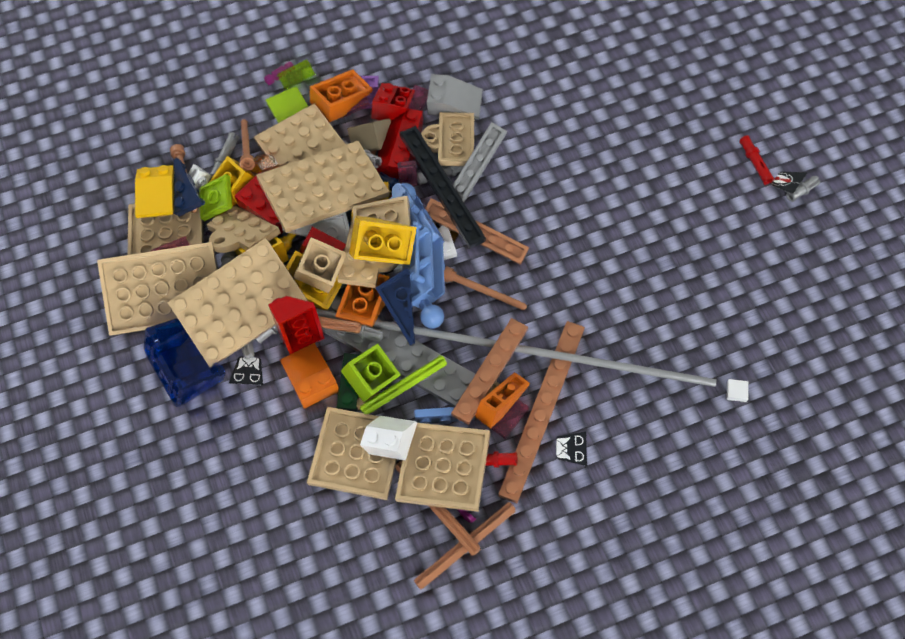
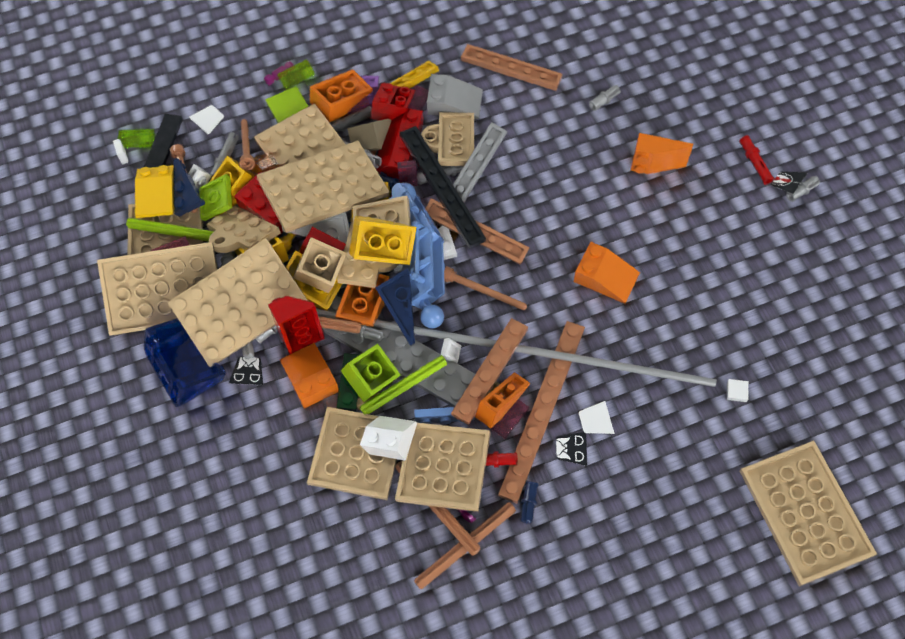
none -> white tile [113,139,128,164]
none -> clear neon green tile [118,129,155,148]
none -> lime axle [126,218,214,242]
none -> black tile [144,113,183,168]
none -> white sticker [189,105,224,135]
none -> dark grey pin [331,106,372,133]
none -> yellow tile [390,60,439,89]
none -> white tile [441,338,461,363]
none -> nougat plate [461,44,563,91]
none -> dark blue axle [520,481,538,524]
none -> orange slope [573,242,640,304]
none -> white sticker [579,401,614,434]
none -> light grey axle [589,85,621,111]
none -> orange slope [630,133,693,174]
none -> tan plate [740,441,877,587]

